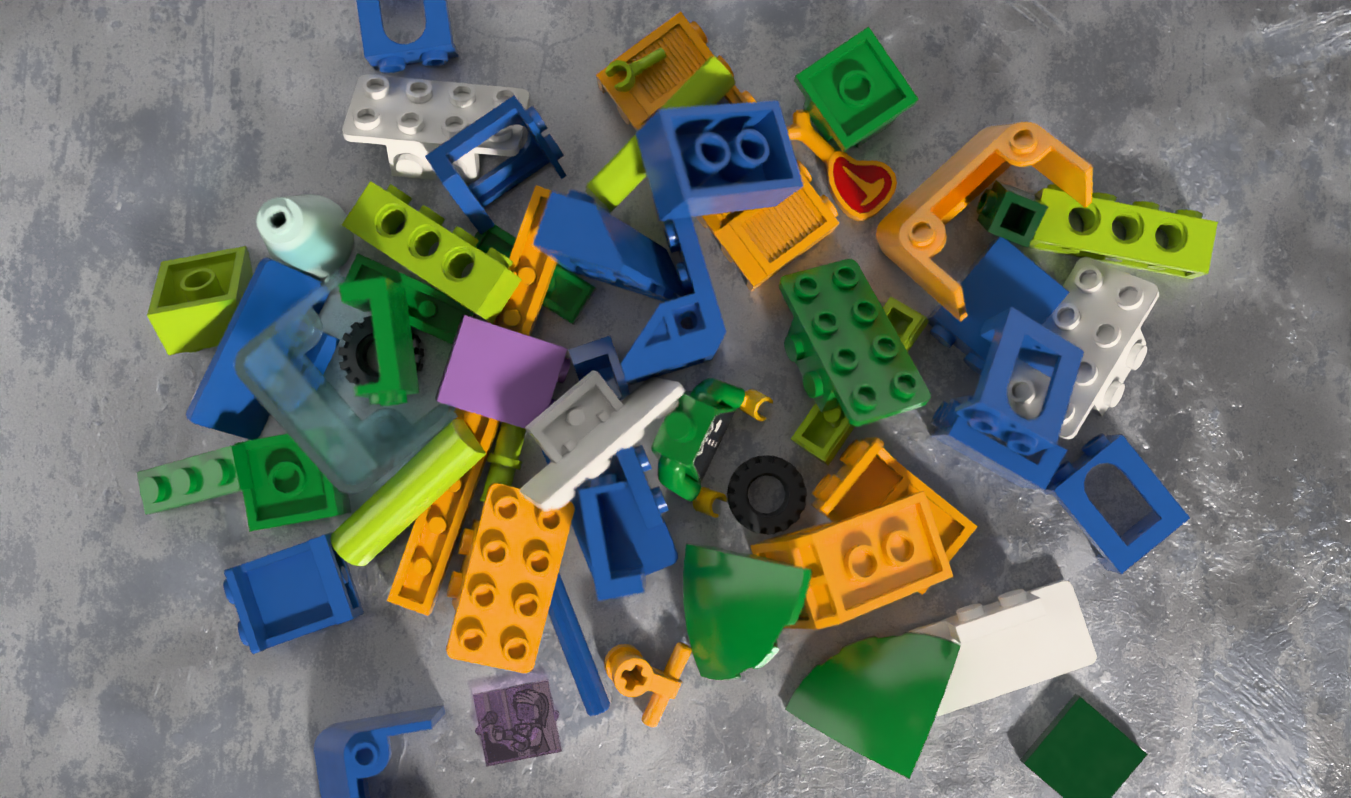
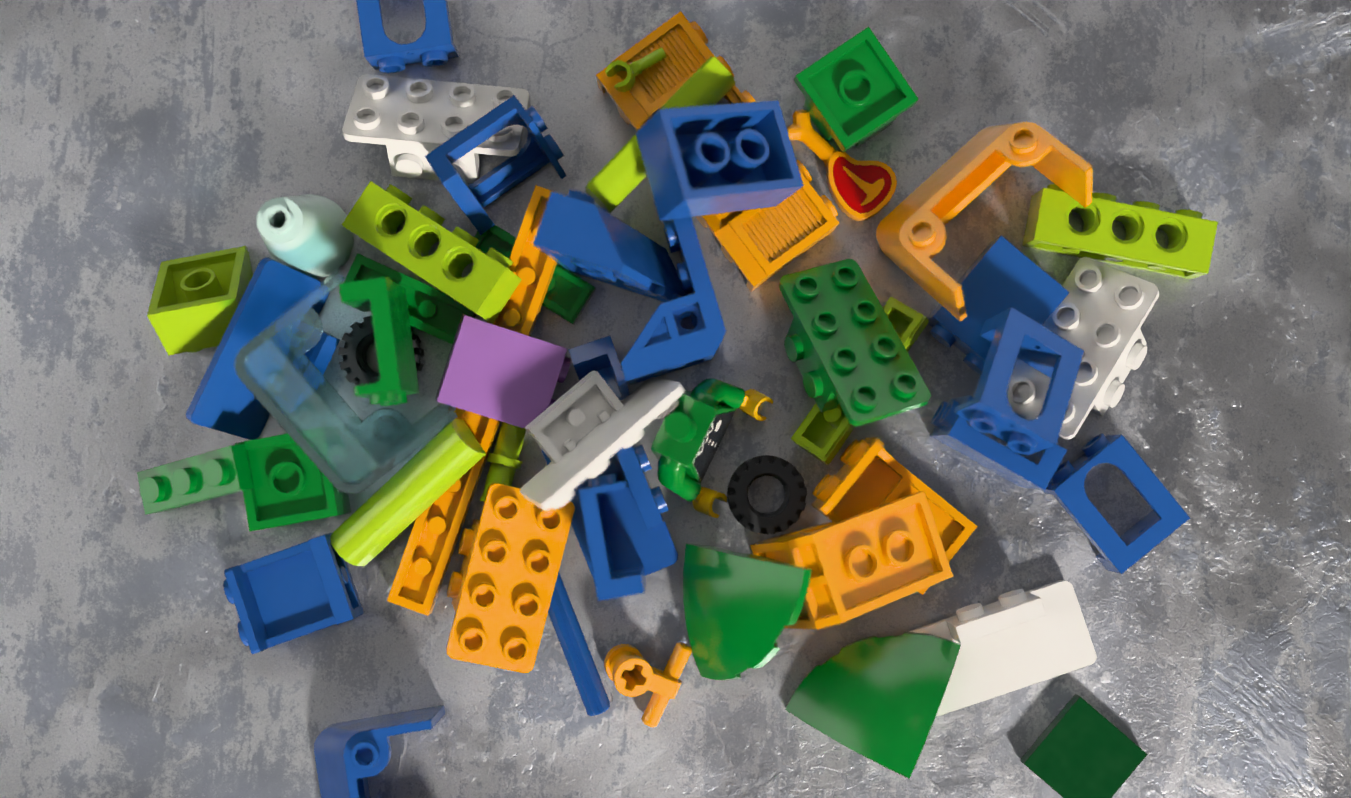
clear purple piece [473,679,562,767] -> none
dark green brick [976,180,1048,247] -> none

